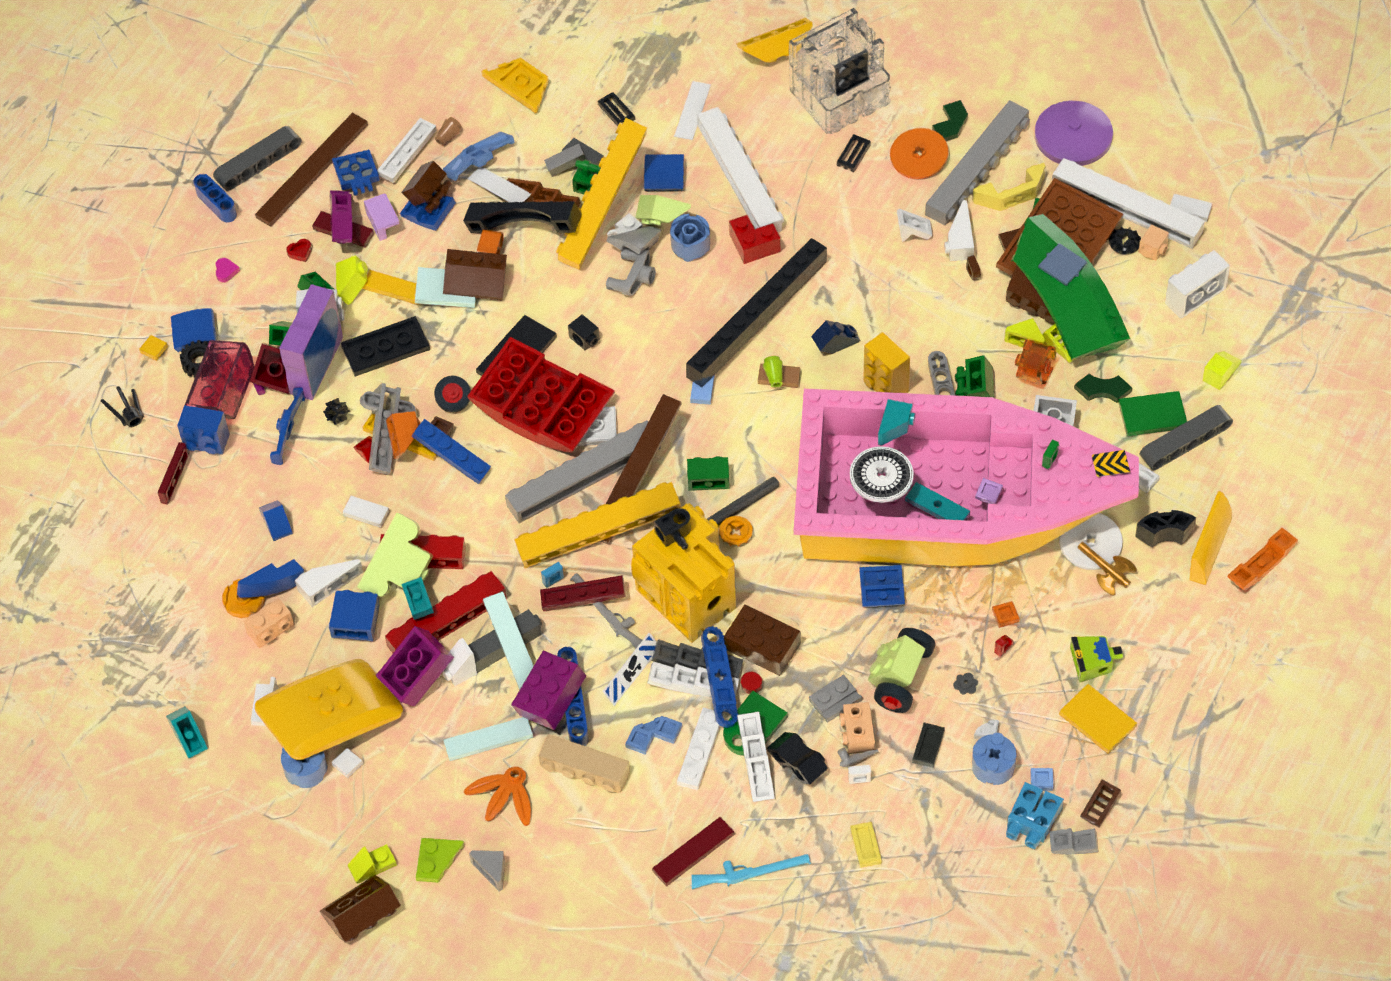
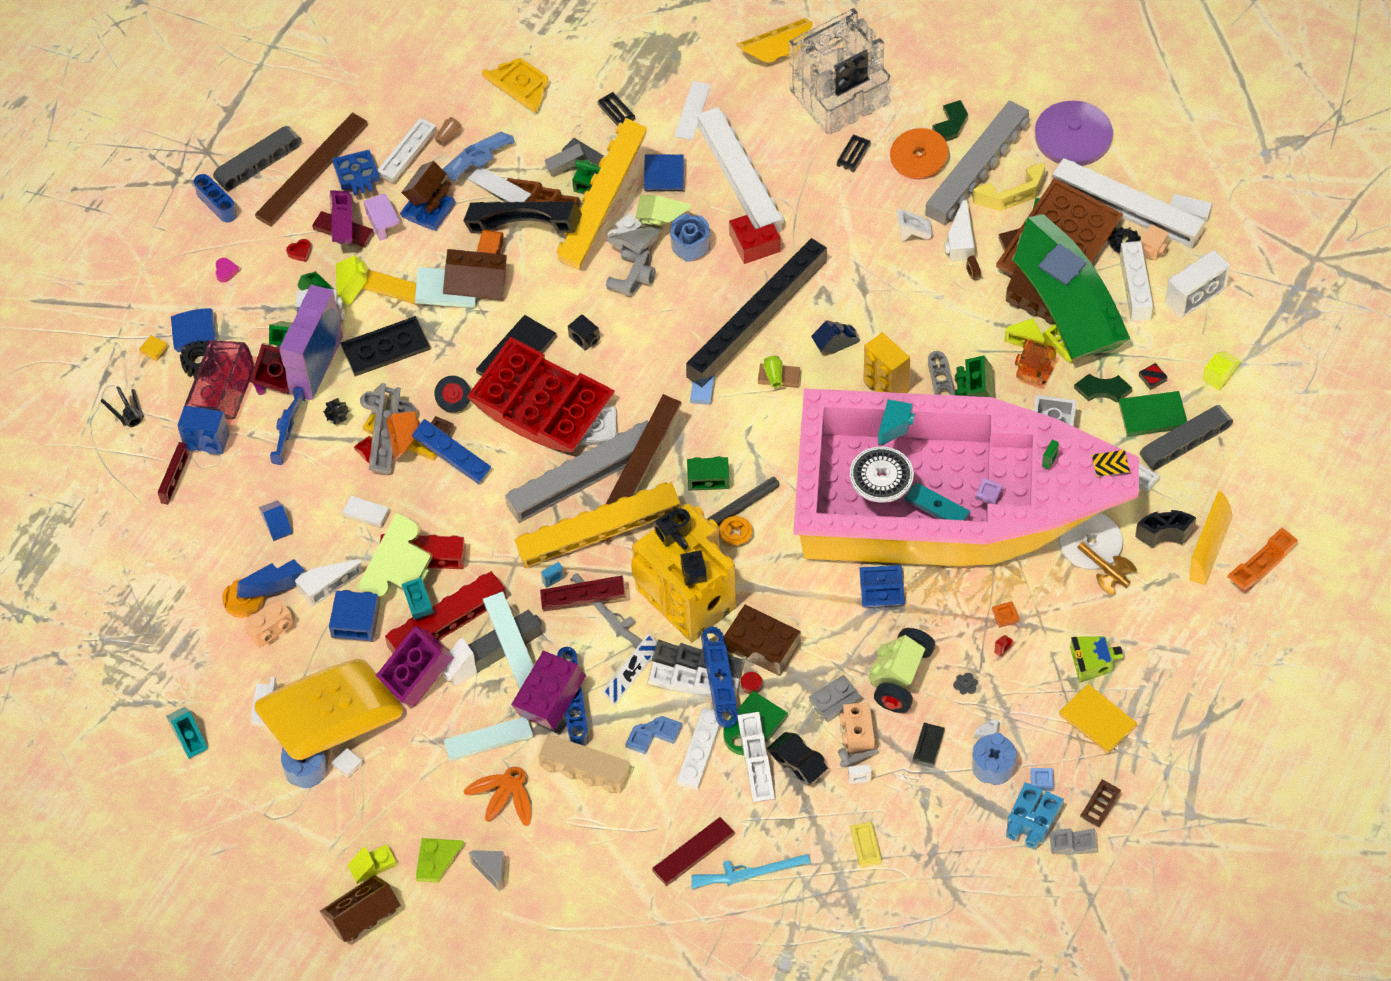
none -> black brick [680,550,707,586]
none -> white brick [1119,241,1153,322]
none -> tile [1138,363,1168,390]

